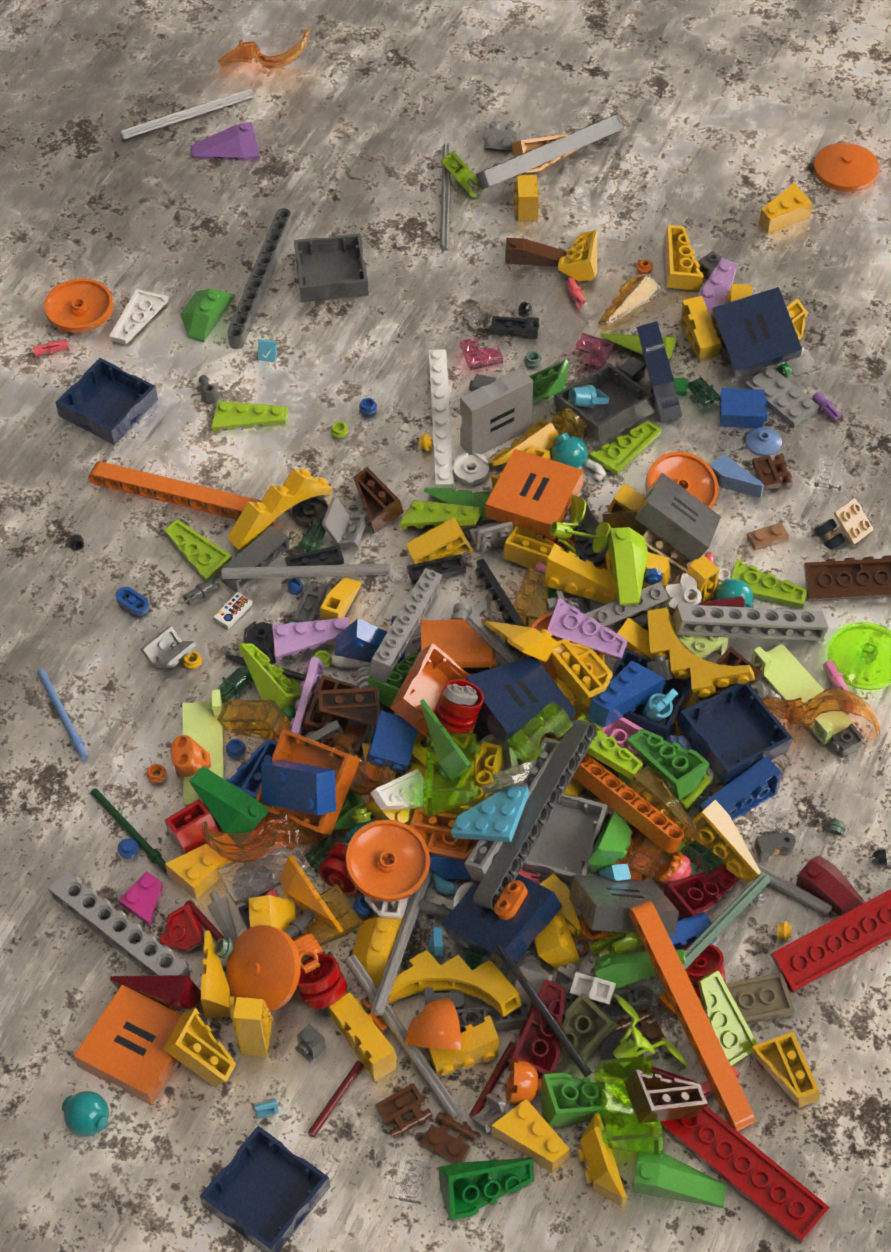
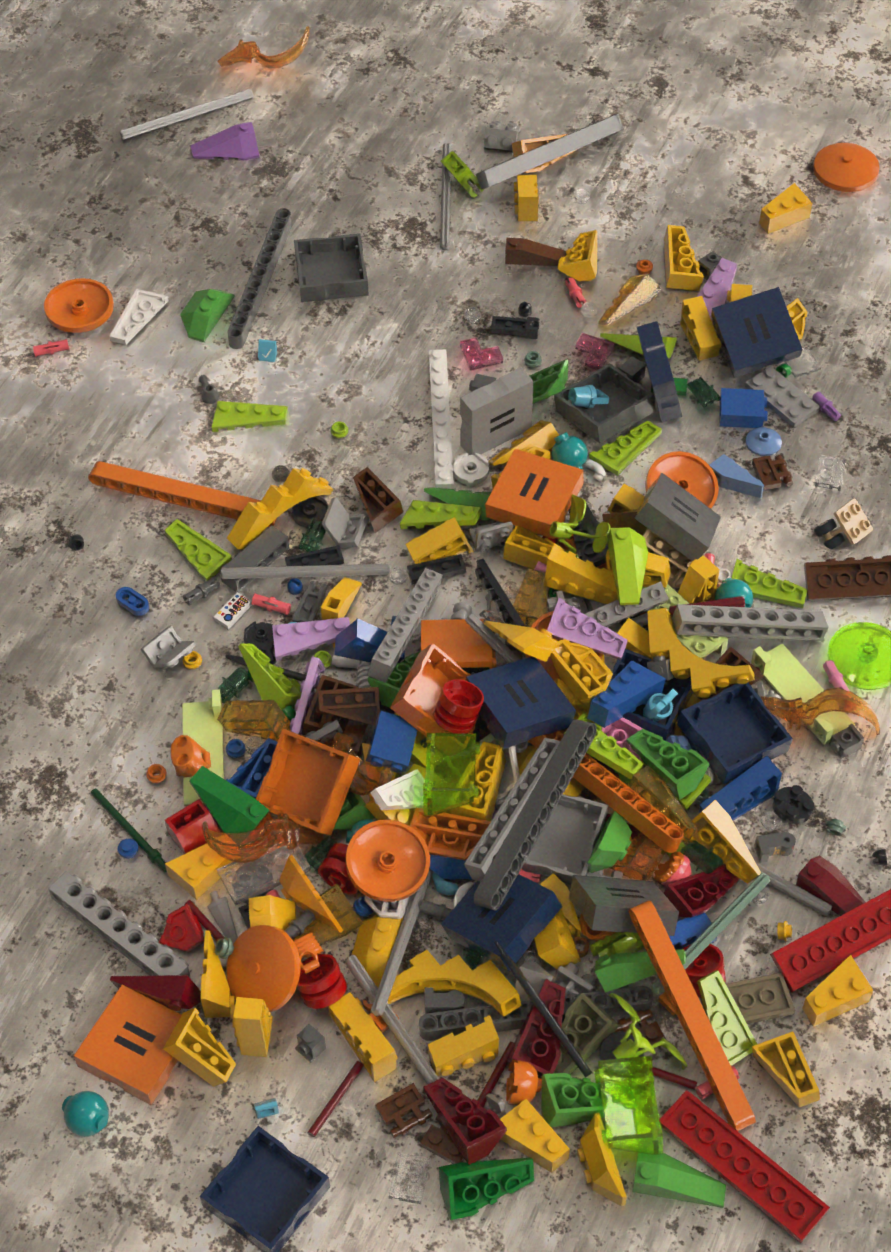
medium blue bar [37,669,88,760] -> none
dark blue tile [55,358,158,445] -> none
dark pink wing [119,871,163,926] -> none
blue brick [261,759,336,816] -> none
lime plate [351,807,372,823] -> none
blue plate [359,398,377,415] -> none
orange brick [405,998,461,1050] -> none
yellow plate [419,433,433,451] -> none
bright green wedge [420,699,472,781] -> none
dark azure plate [428,927,445,957] -> none
light grey plate [443,684,478,706] -> none
medium azure plate [451,786,530,842] -> none
clear slope [482,760,536,794] -> none
orange plate [494,880,528,920] -> none
clear neon green arch [507,701,573,765] -> none
clear yellow plate [551,408,587,439] -> none
white slope [570,972,616,1005] -> none
medium azure slope [599,864,631,881] -> none
reddish brown wedge [624,1070,708,1124] -> none
blue plate [644,568,663,585] -> none
white plate [666,573,702,609] -> none
medium nougat plate [747,522,789,551] -> none
none -> coral pin [251,593,291,615]
none -> clear smoke plate [272,465,290,482]
none -> dark red wedge [423,1077,507,1165]
none -> black plate [772,785,815,824]
none -> yellow wedge [802,955,873,1027]

